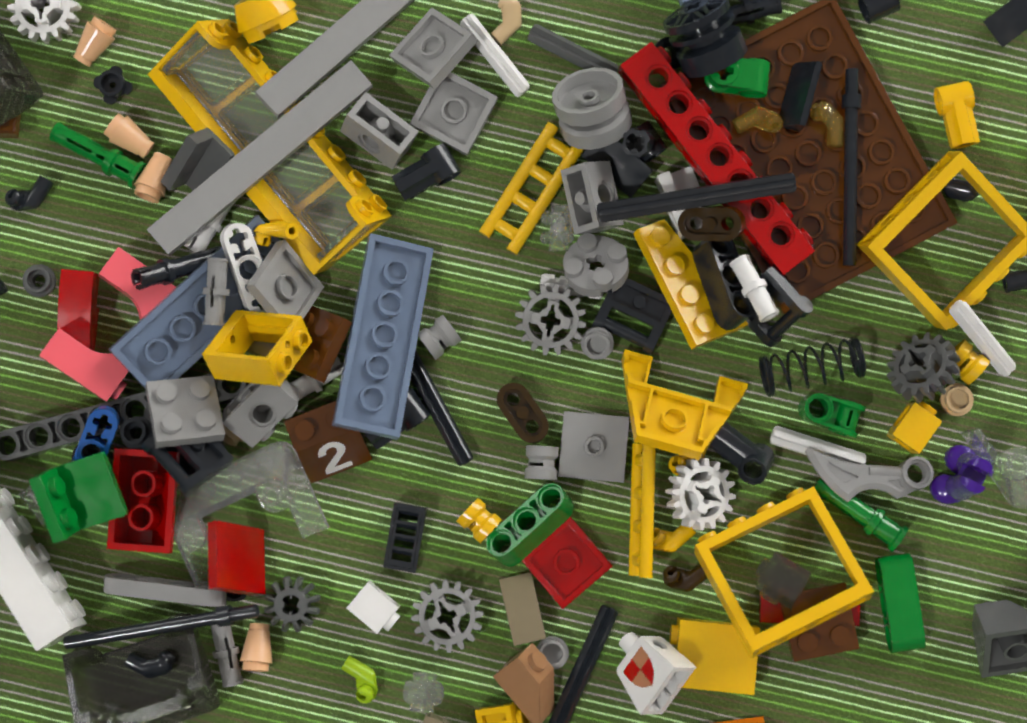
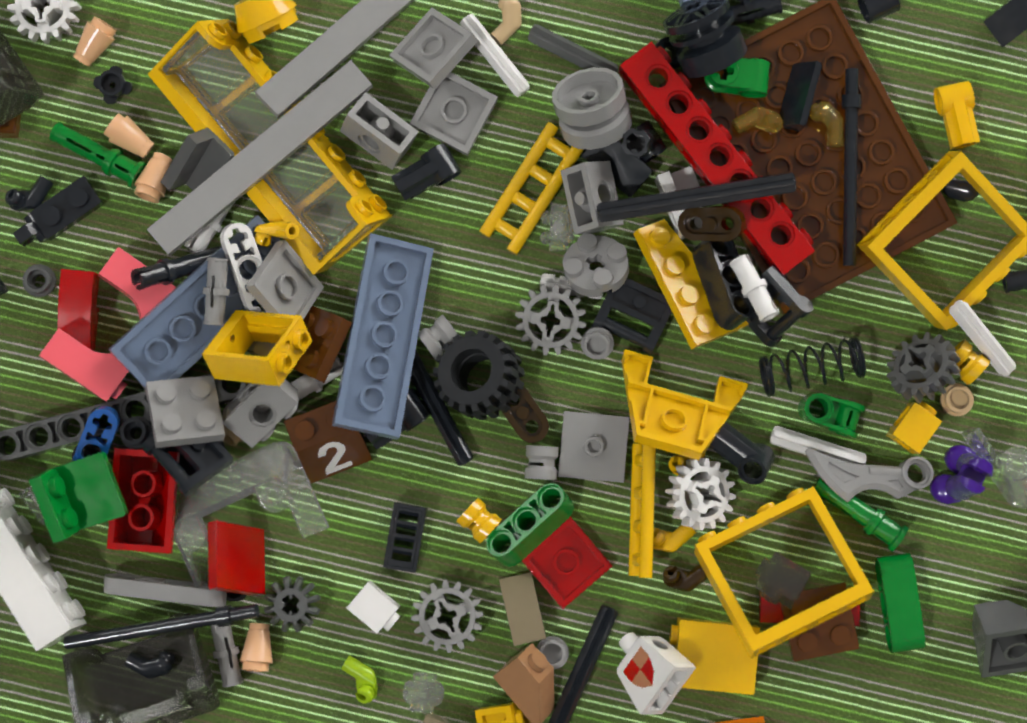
none -> black hinge [13,176,104,247]
none -> black tyre [433,330,525,420]

